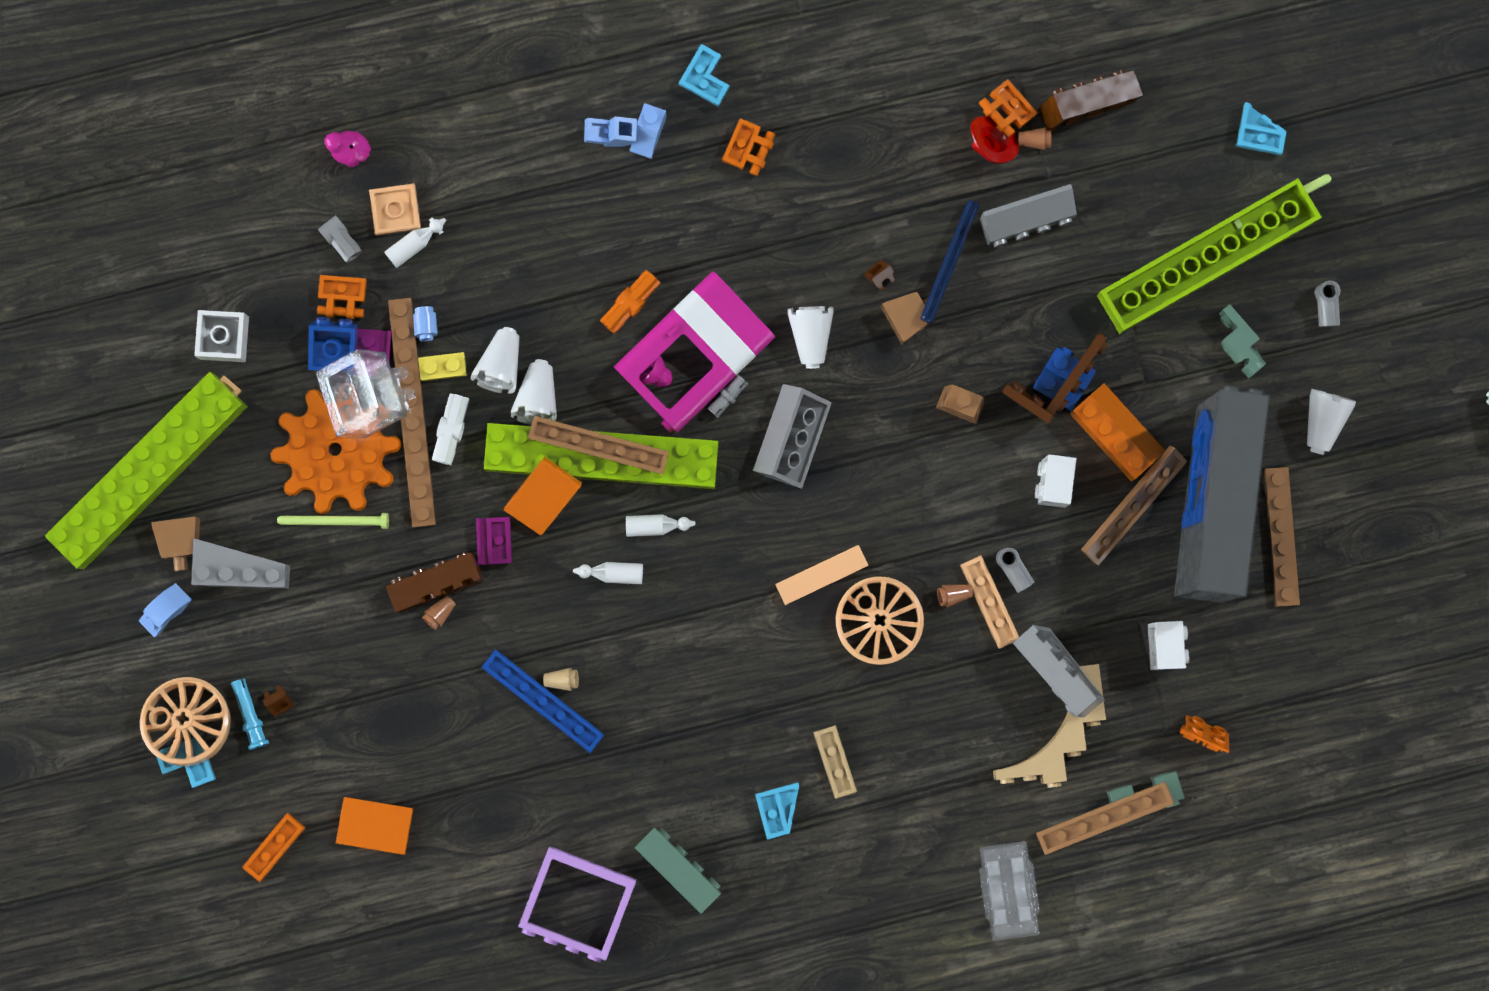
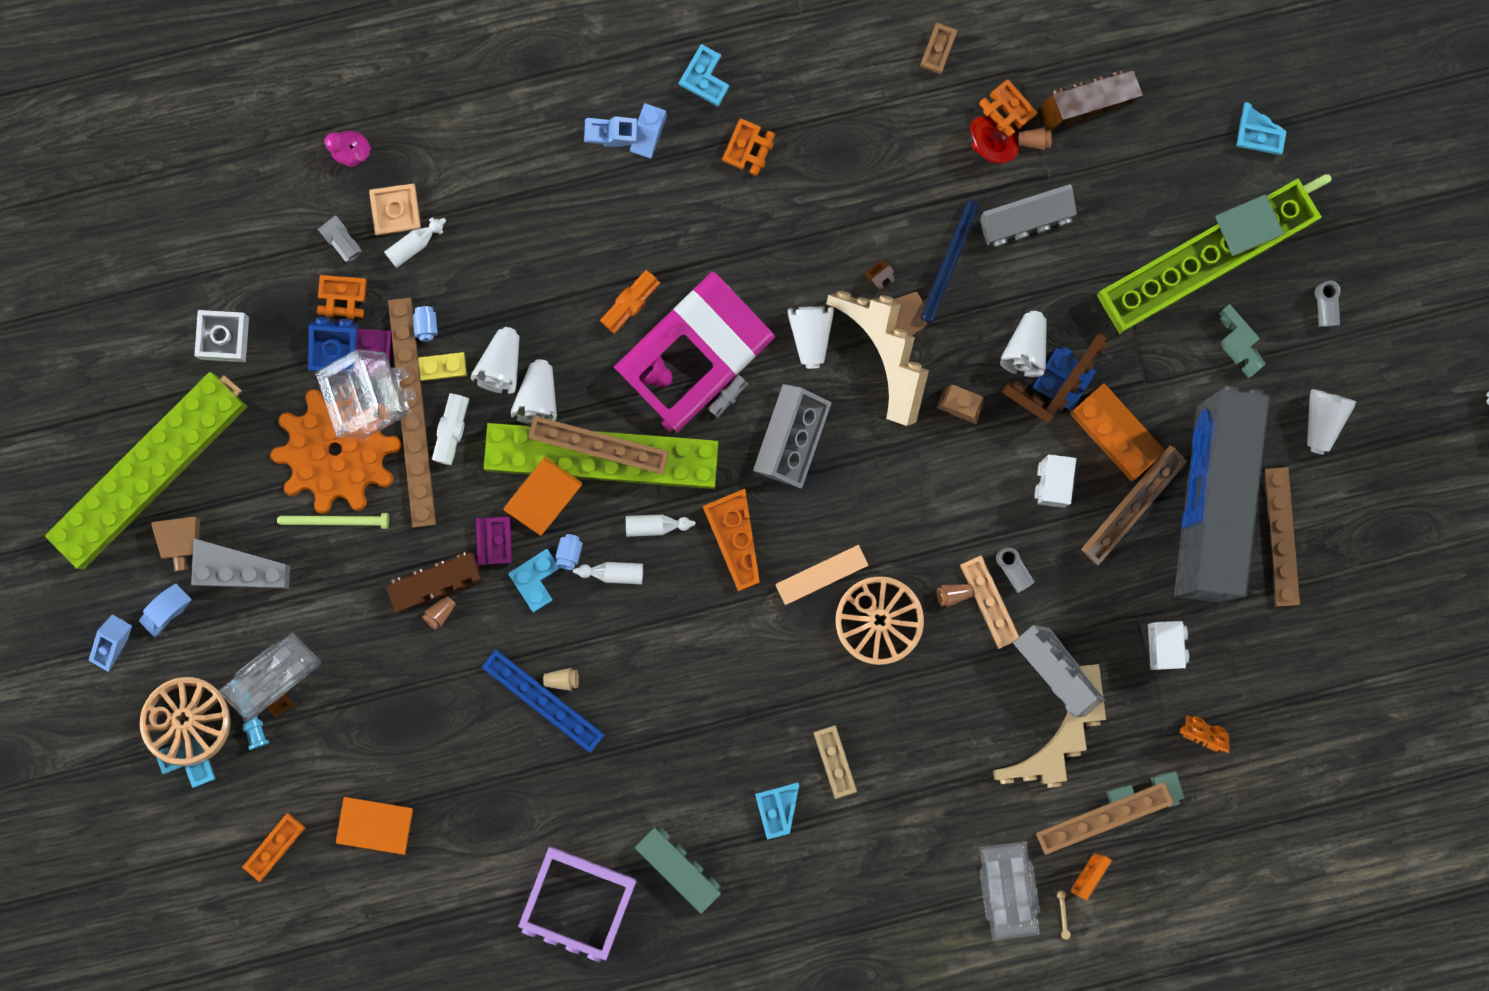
none -> light blue slope [89,615,132,672]
none -> clear piece [219,632,321,723]
none -> medium azure plate [508,549,560,613]
none -> light blue brick [555,534,583,570]
none -> orange wing [703,489,760,592]
none -> arch [826,291,929,426]
none -> medium nougat plate [920,23,957,74]
none -> white cone [1000,311,1047,377]
none -> tan hinge [1057,890,1071,940]
none -> orange tile [1071,852,1112,901]
none -> sand green piece [1215,194,1283,256]

